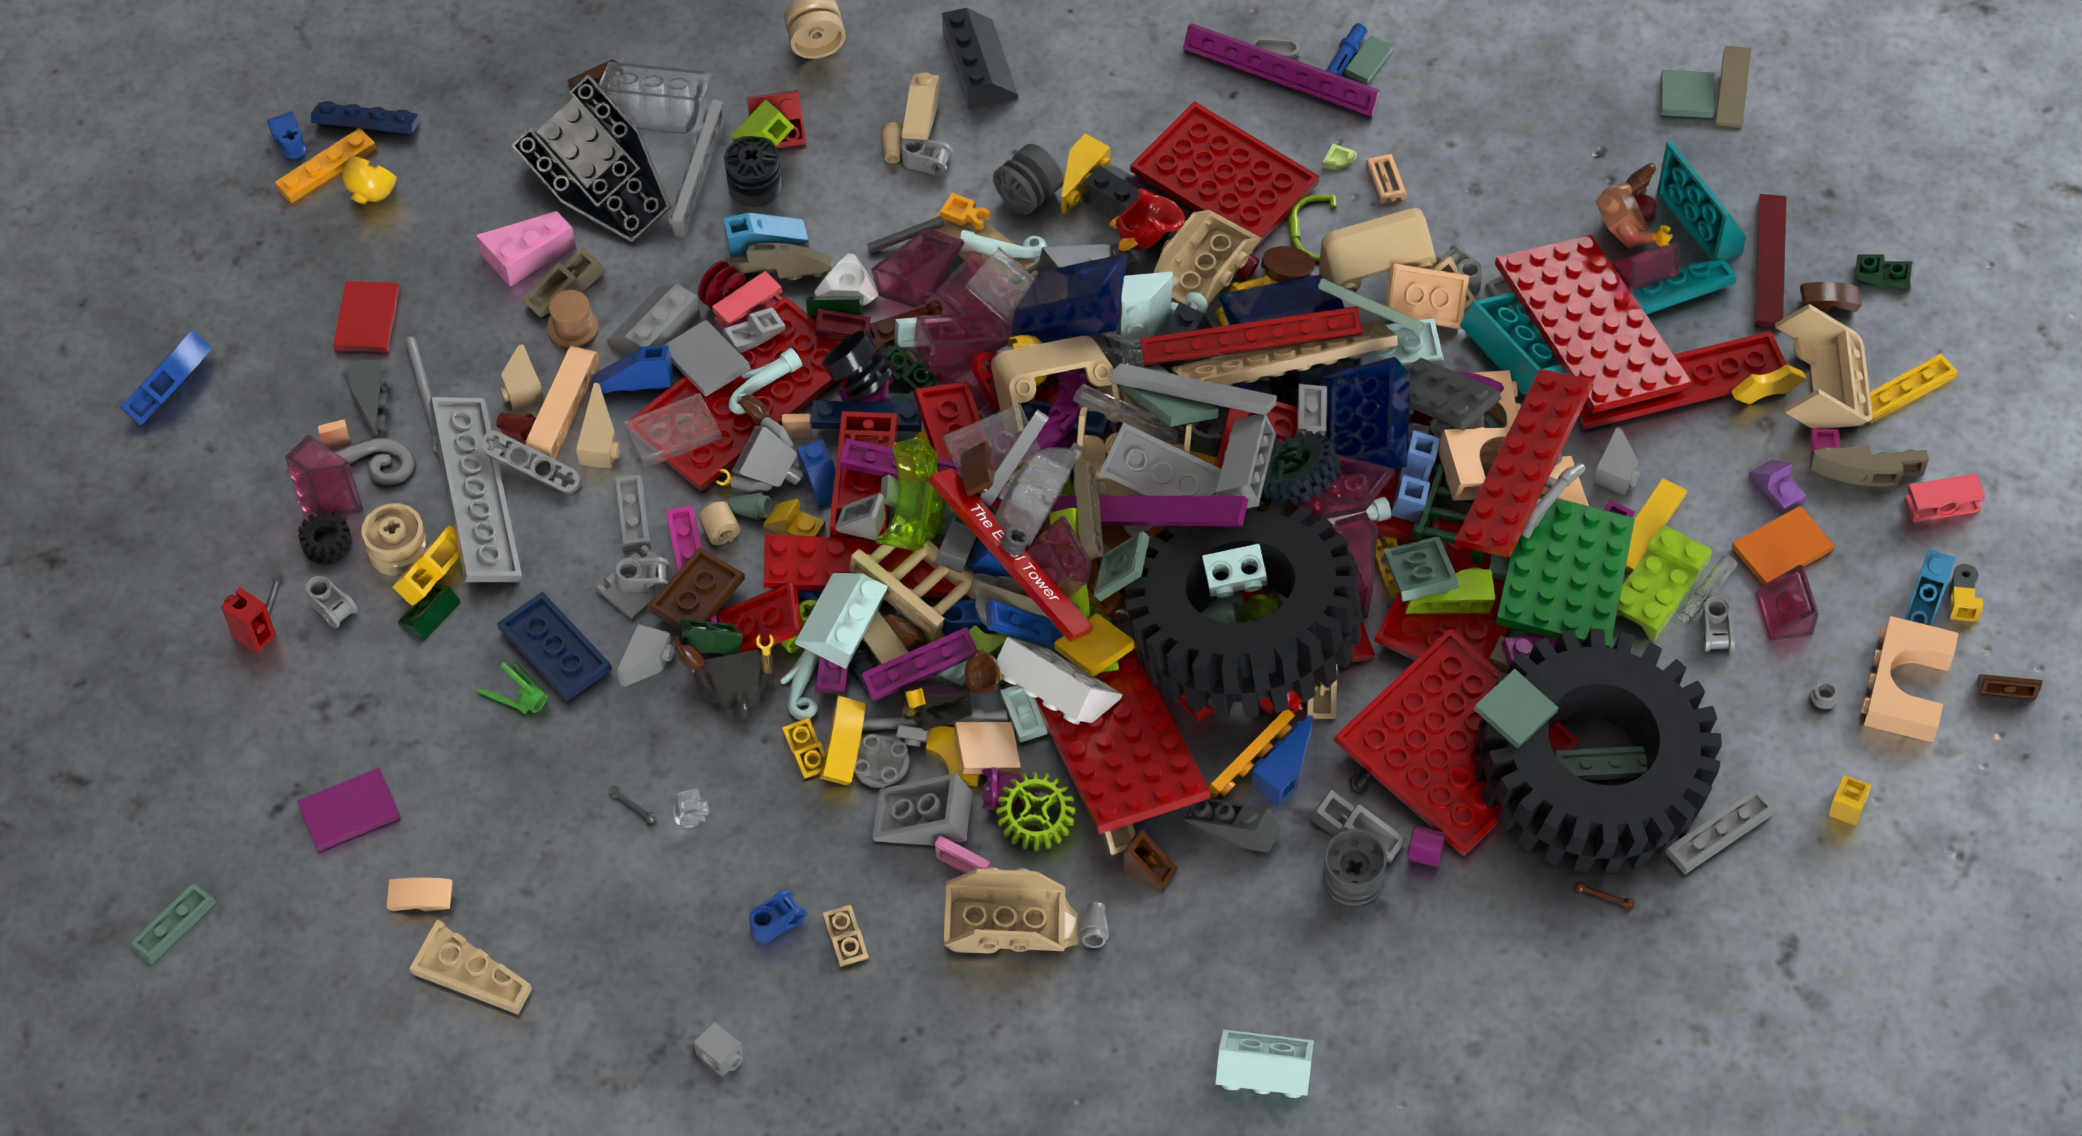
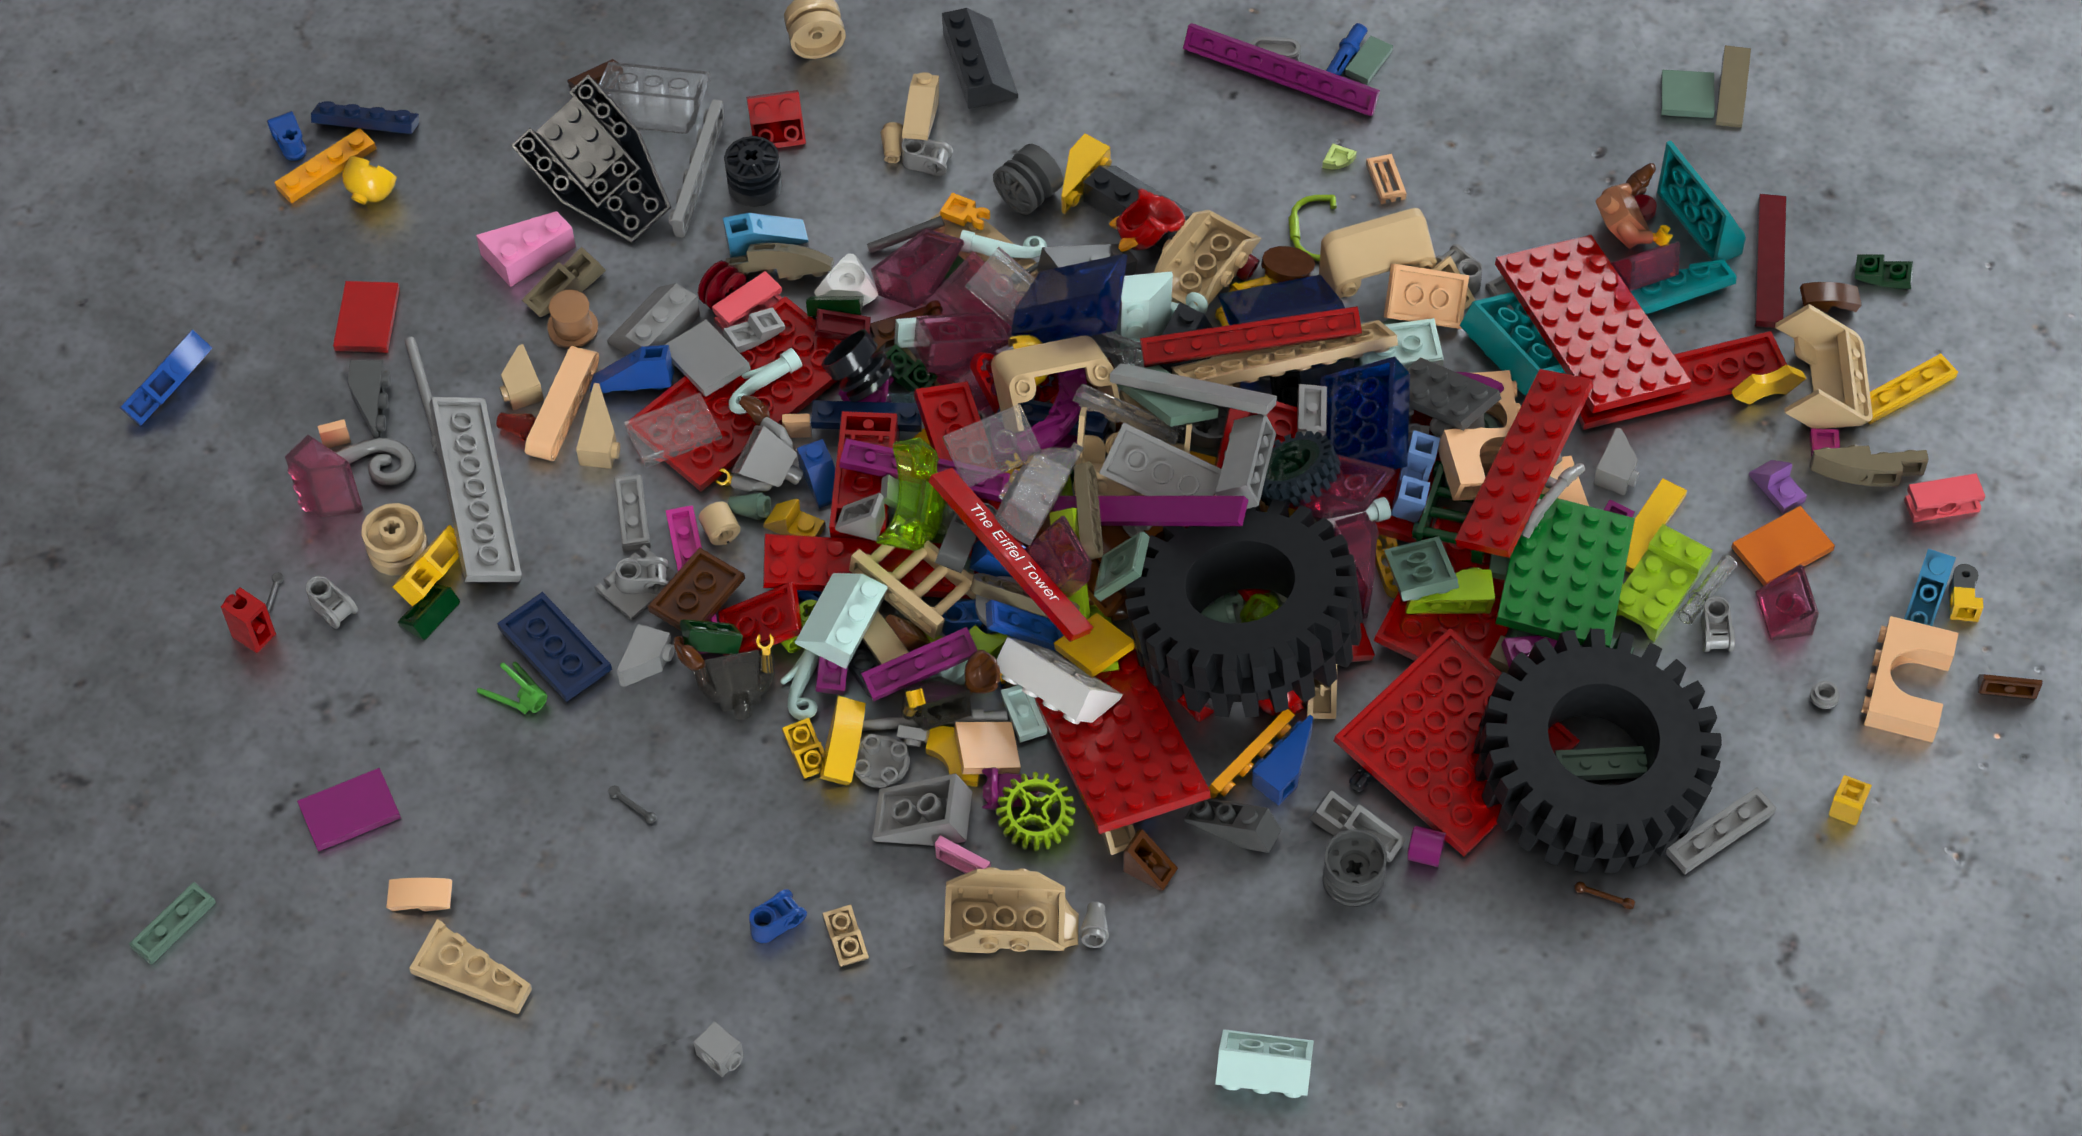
black tyre [298,510,352,564] -> none
light grey beam [481,431,581,494] -> none
clear plate [671,788,710,828] -> none
lime slope [729,99,794,146] -> none
reddish brown slope [961,441,995,497] -> none
light grey beam [979,410,1049,507] -> none
dark grey bush [1000,526,1030,555] -> none
red plate [1130,101,1320,248] -> none
light aqua brick [1203,544,1267,598] -> none
sand green tile [1318,278,1425,332] -> none
sand green tile [1474,669,1558,749] -> none

